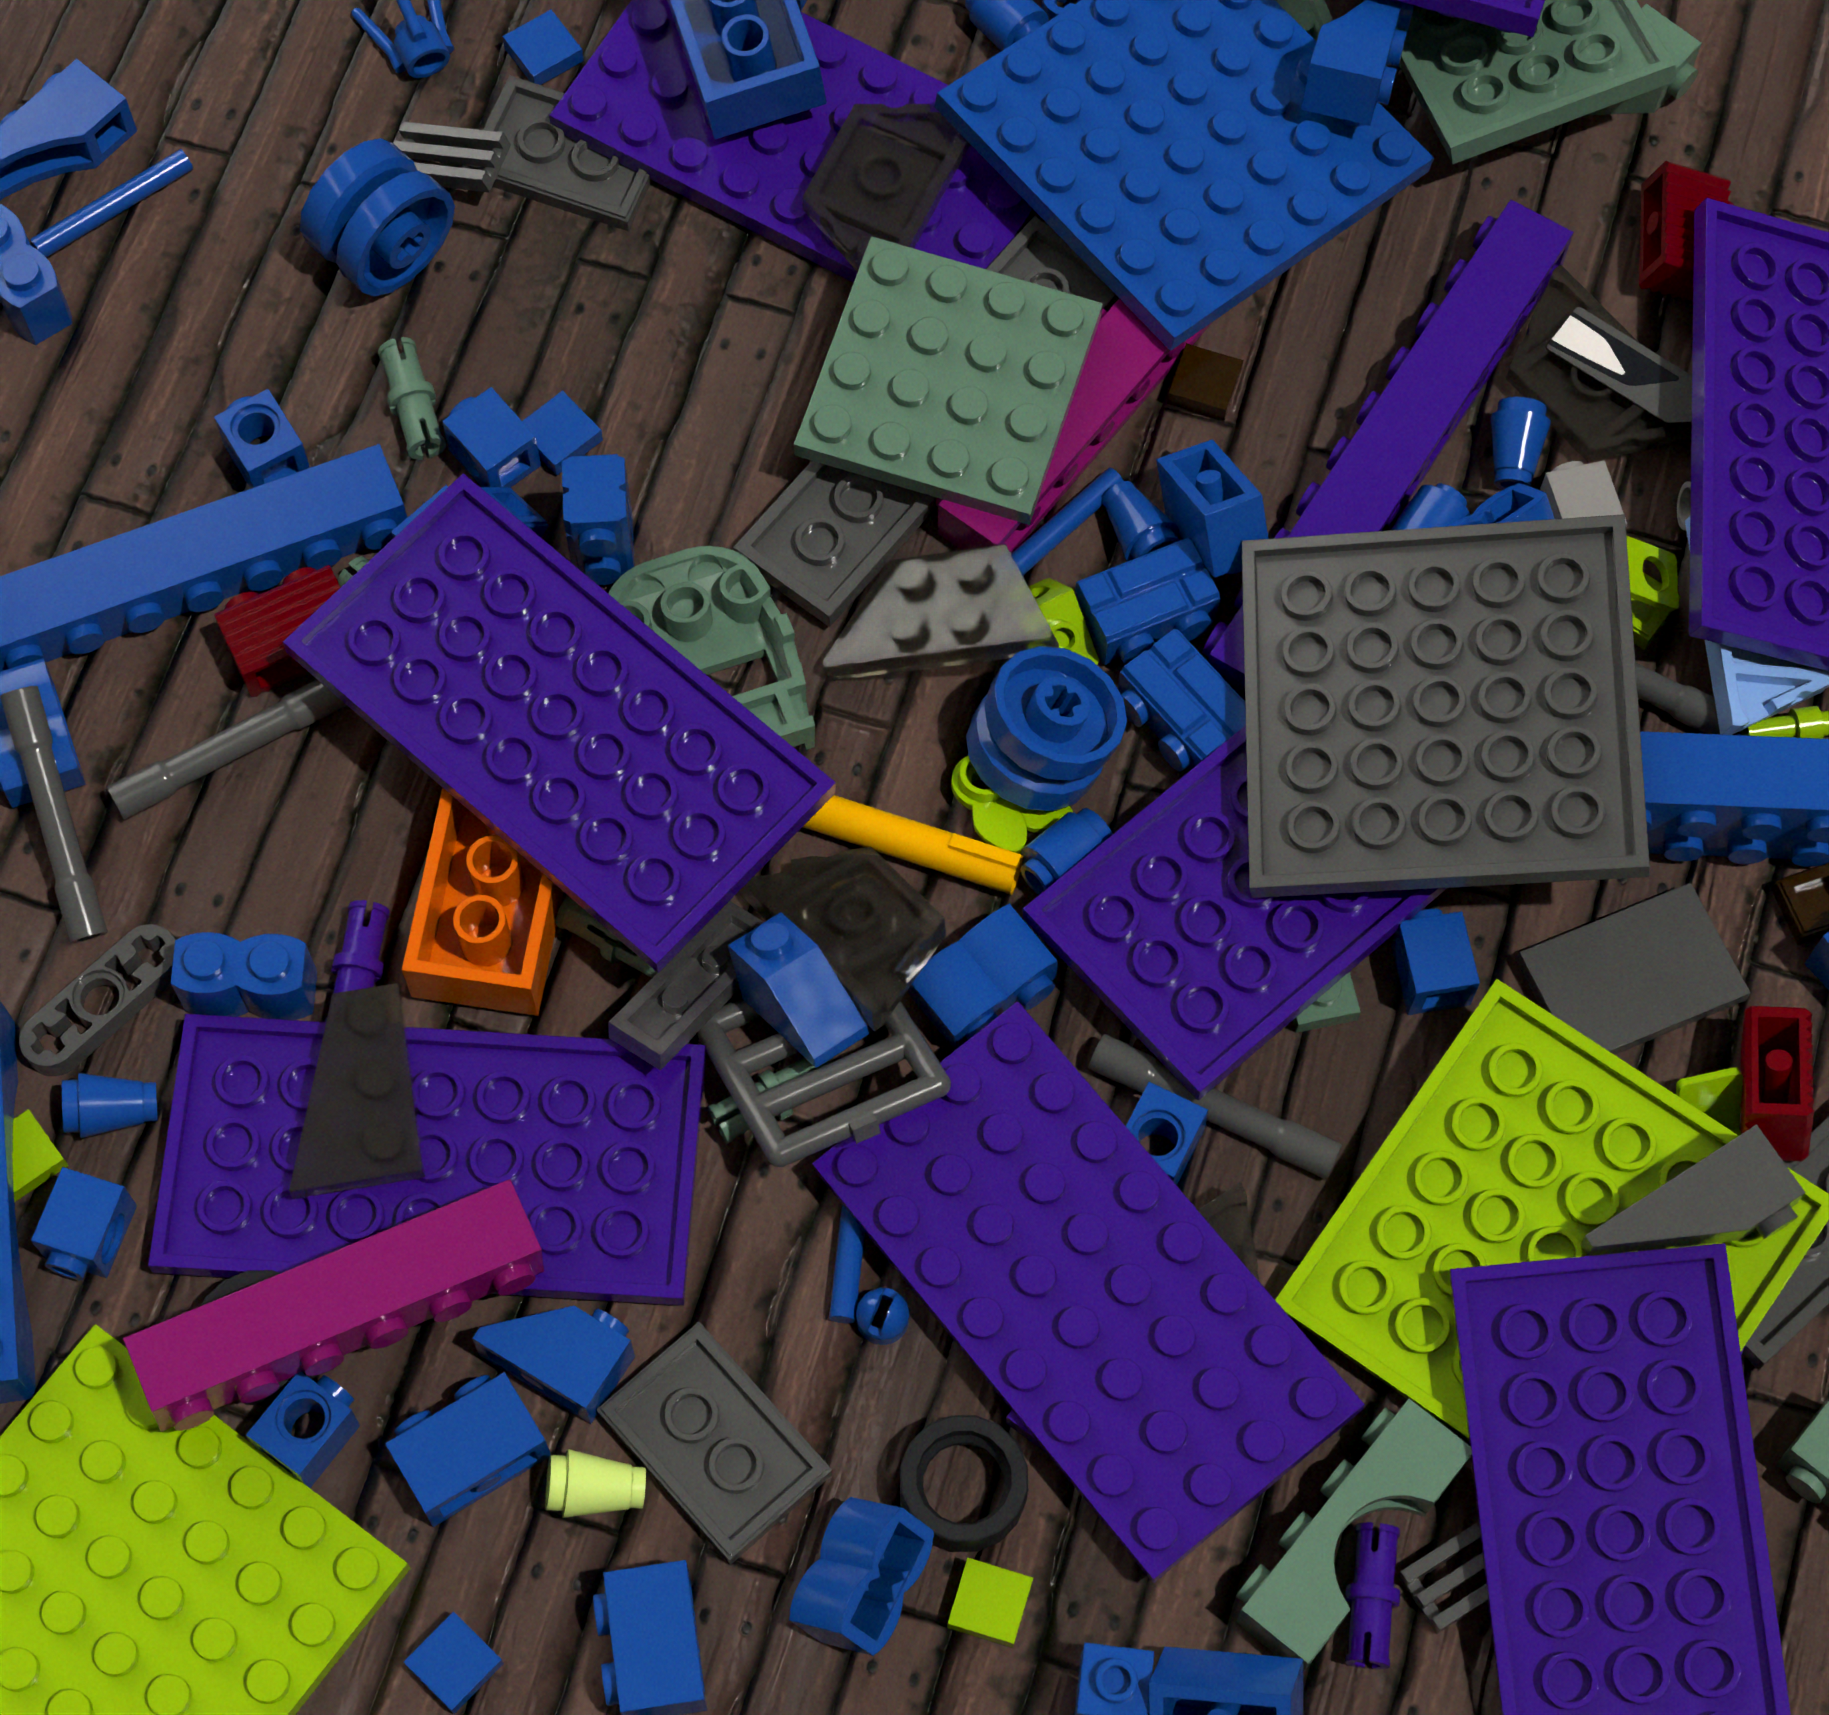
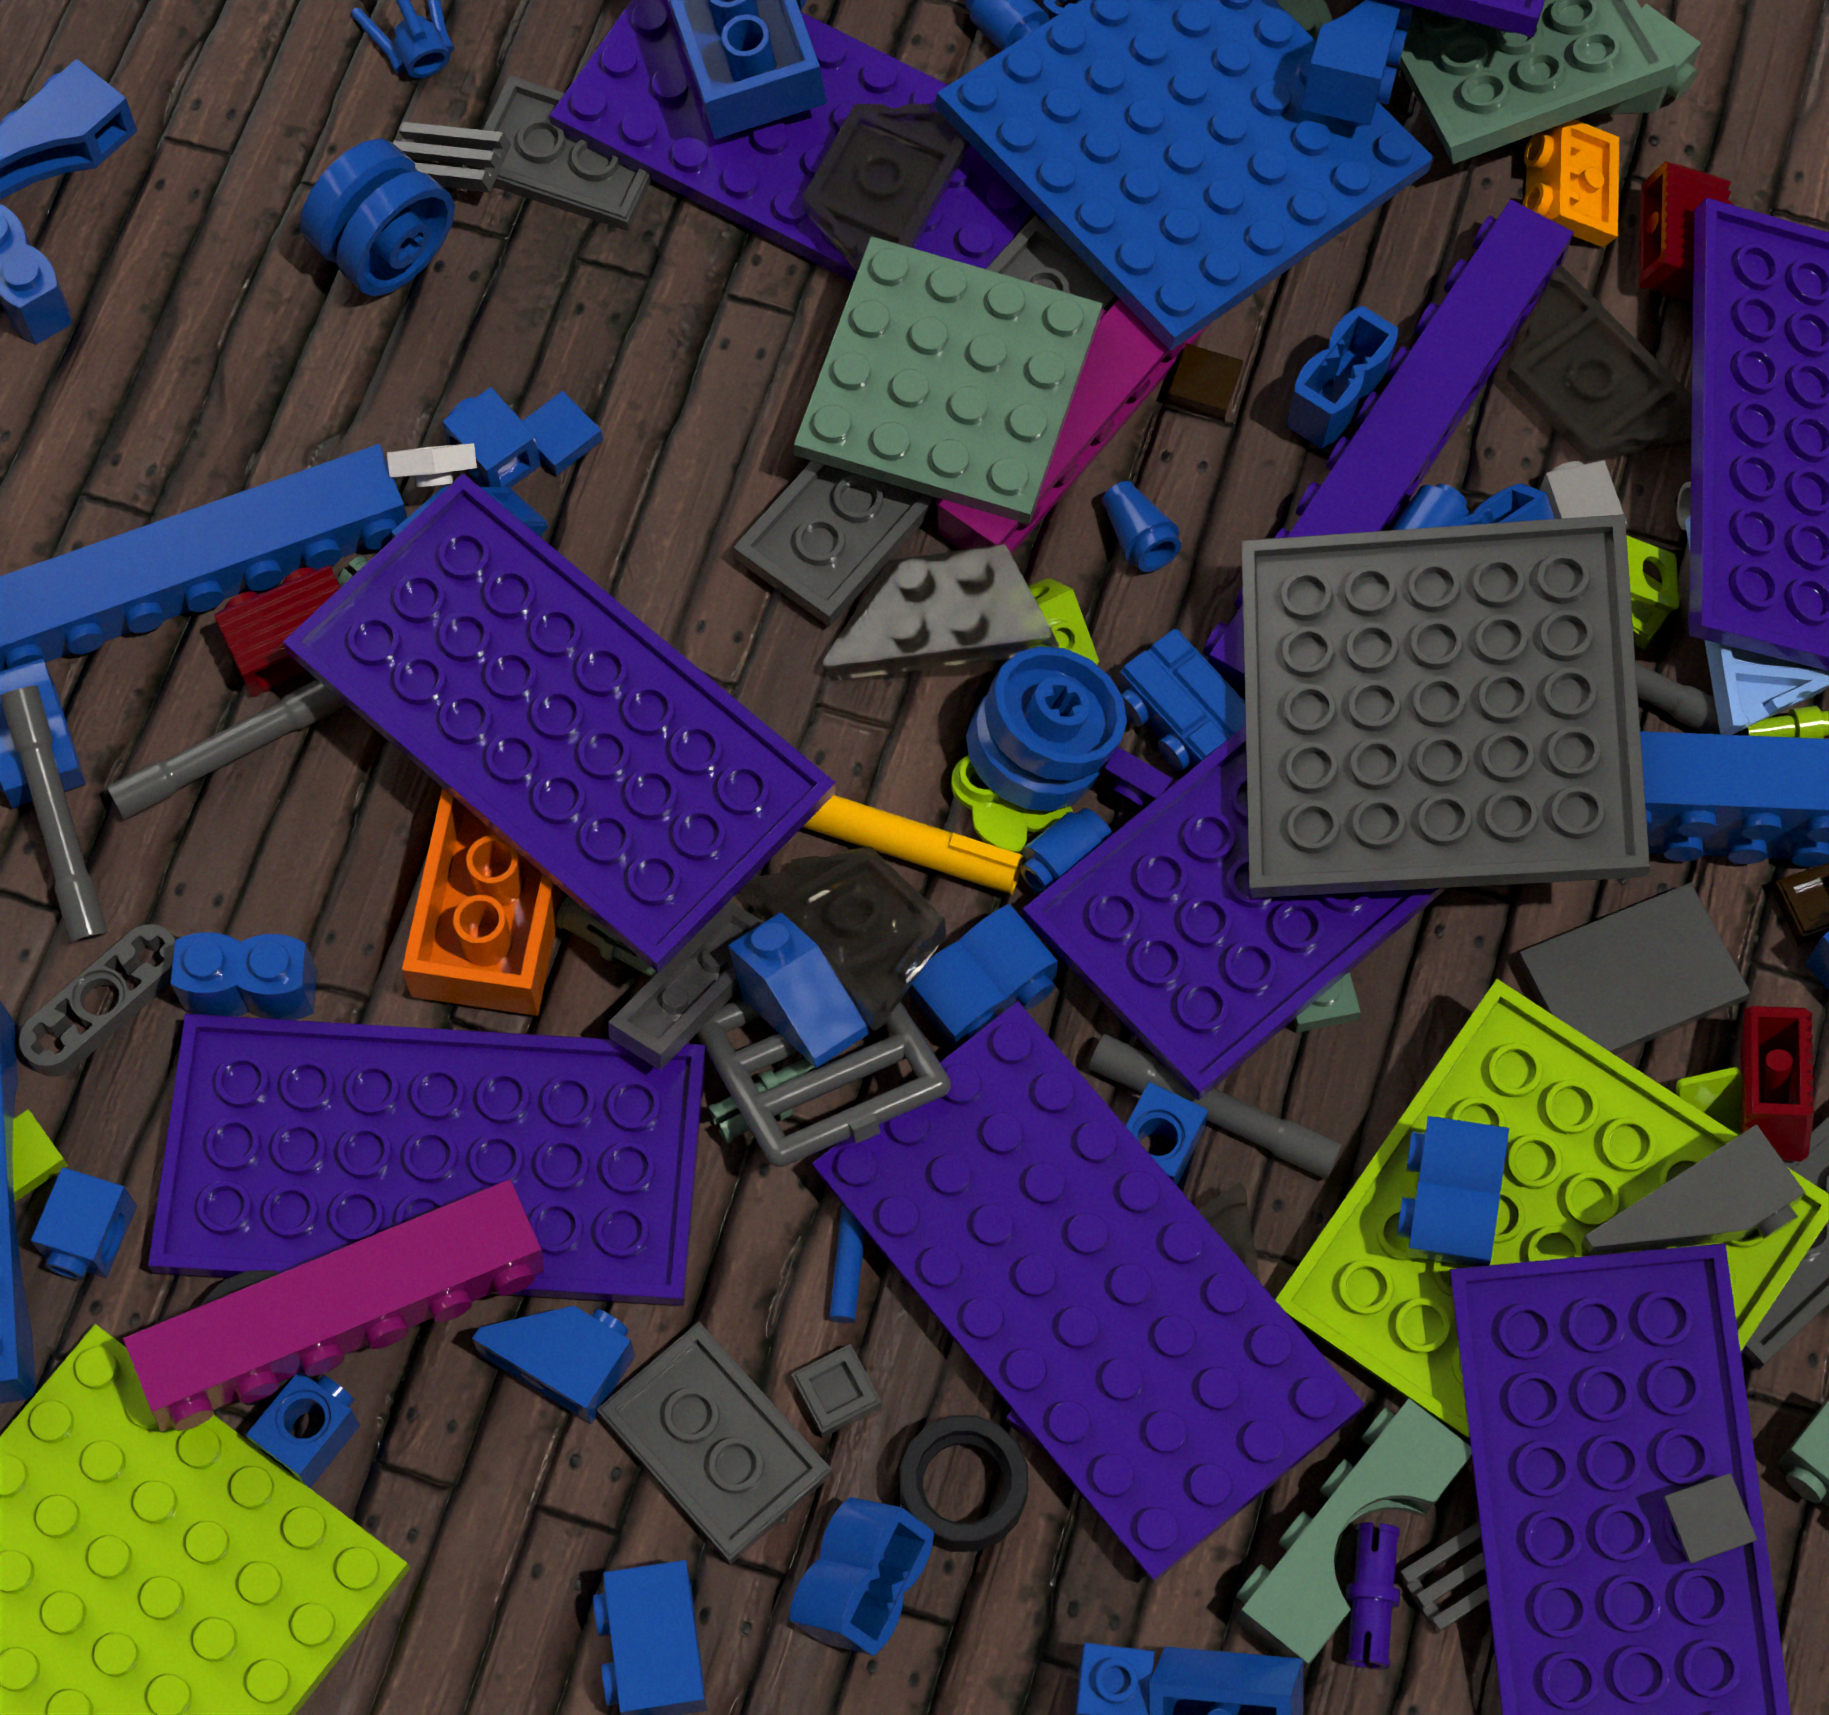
blue bar [30,149,193,258] -> none
blue cone [62,1073,158,1138] -> none
blue brick [214,389,310,489] -> none
clear smoke wing [289,983,425,1199] -> none
dark purple pin [325,900,390,1025] -> none
sand green pin [378,337,446,460] -> none
blue brick [385,1372,551,1527] -> none
blue tile [404,1611,504,1714] -> none
blue tile [502,9,584,85] -> none
yellowish green cone [545,1449,646,1518] -> none
blue brick [562,454,635,585] -> none
sand green slope [608,546,815,750] -> none
blue hinge [856,1288,909,1345] -> none
lime tile [947,1557,1033,1648] -> none
blue bar [978,468,1124,601] -> none
blue brick [1075,538,1221,665] -> none
blue brick [1156,439,1269,578] -> none
blue brick [1391,909,1480,1015] -> none
blue cone [1490,397,1551,490] -> none
sticker [1547,307,1692,423] -> none
none -> white plate [387,443,477,487]
none -> dark grey tile [791,1344,882,1438]
none -> dark purple plate [1105,747,1175,809]
none -> blue brick [1287,306,1398,449]
none -> blue brick [1397,1116,1509,1267]
none -> light orange bracket [1523,119,1620,248]
none -> dark grey tile [1662,1473,1757,1565]

